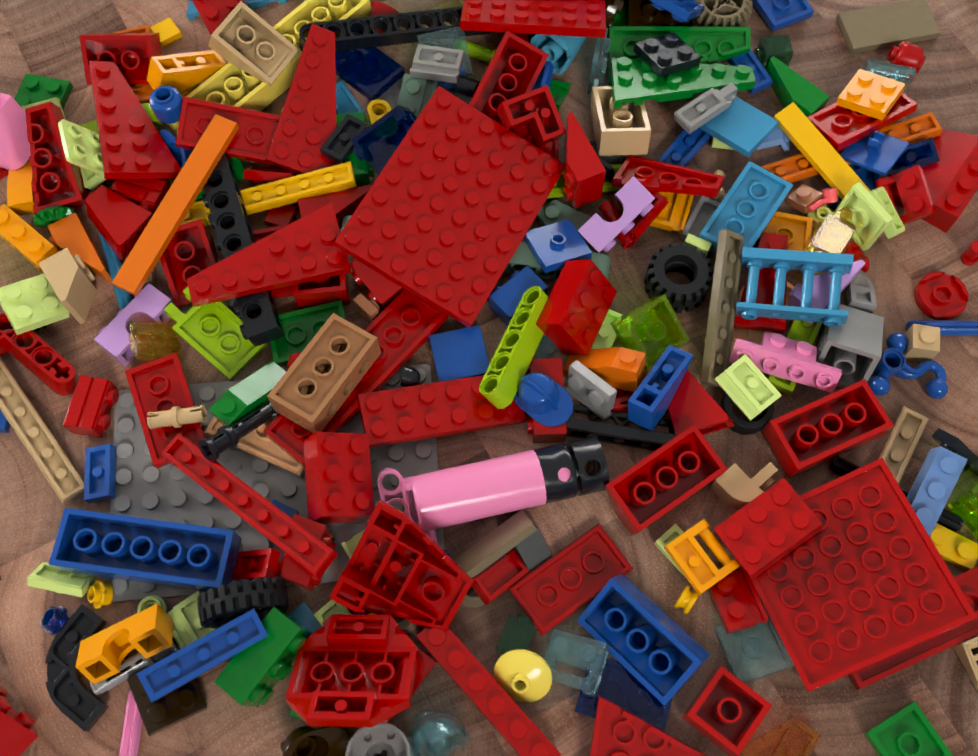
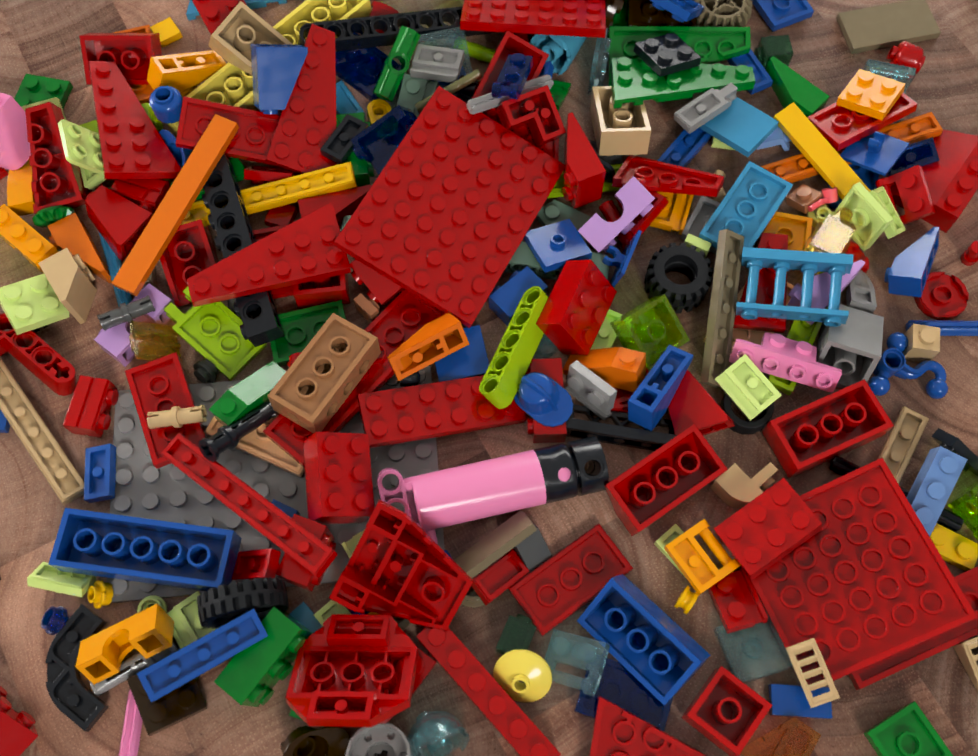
none -> dark grey pin [97,295,156,331]
none -> pearl dark grey plate [193,359,219,383]
none -> blue slope [251,44,308,115]
none -> green piece [373,26,421,102]
none -> orange slope [387,313,469,381]
none -> olive bar [415,69,482,113]
none -> light grey axle [466,74,554,115]
none -> clear blue plate [491,53,533,99]
none -> blue piece [602,230,642,287]
none -> blue tile [768,684,832,719]
none -> tan slope [786,638,840,708]
none -> slope [884,226,939,297]

